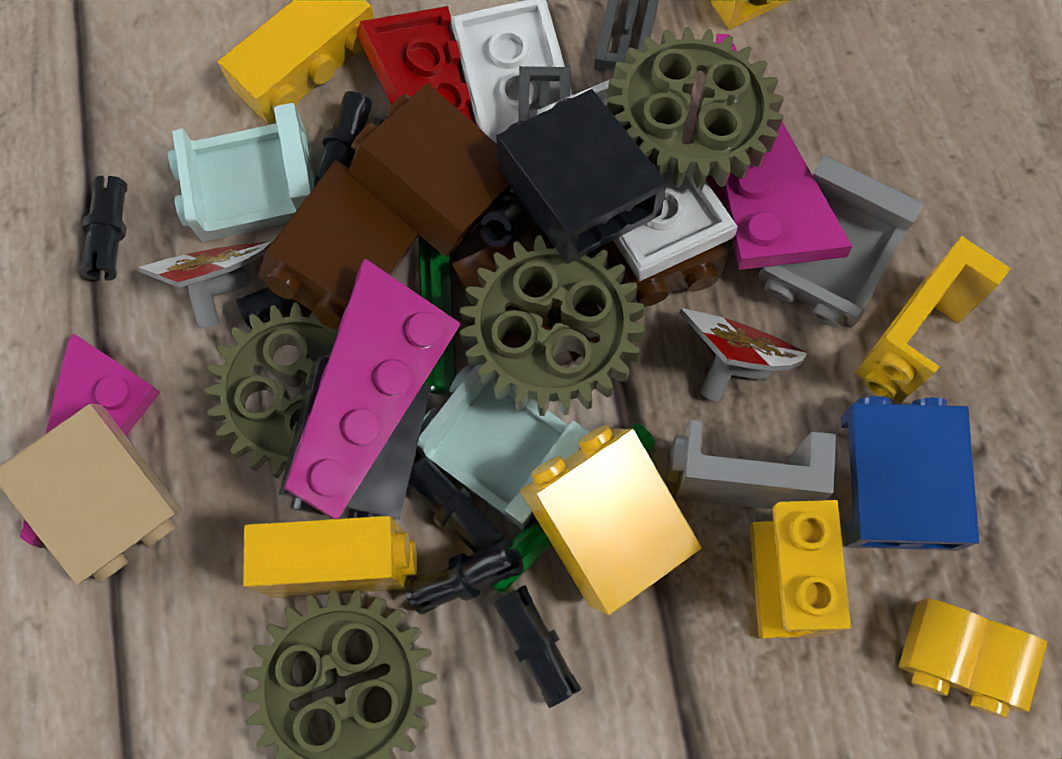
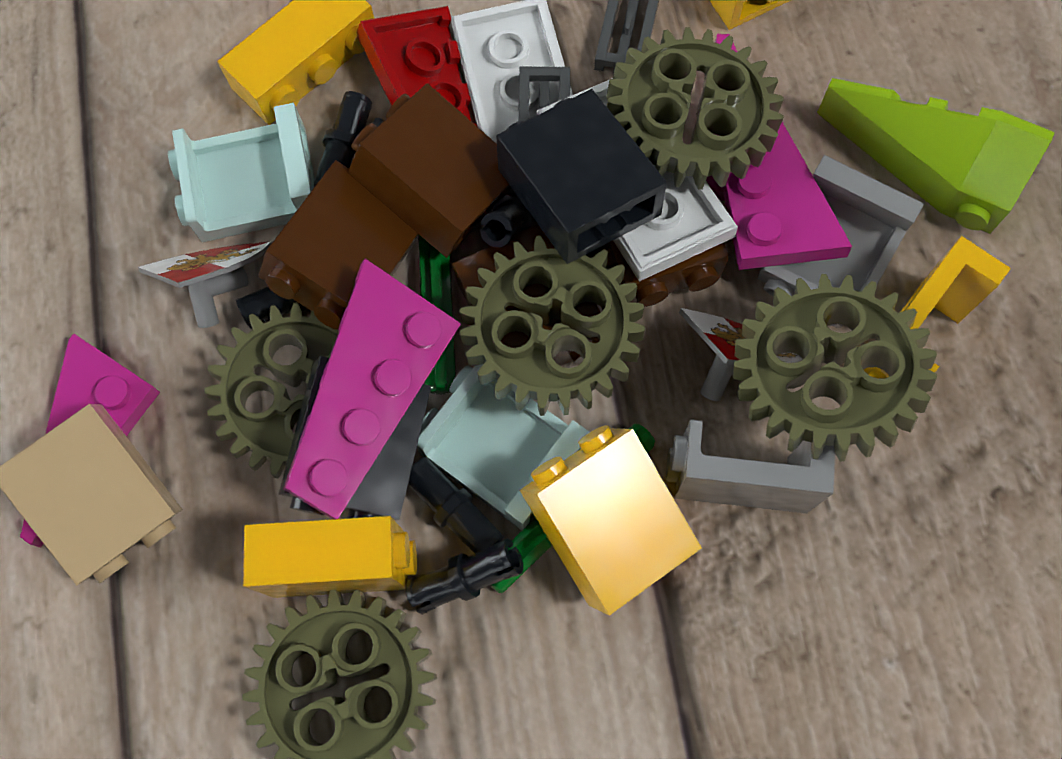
black pin [80,176,128,281] -> none
black pin [493,585,582,708] -> none
yellow panel [749,500,851,639] -> none
blue panel [841,396,979,551] -> none
yellow brick [898,598,1048,719] -> none
none -> olive gear [733,274,937,461]
none -> lime wedge [817,78,1055,234]

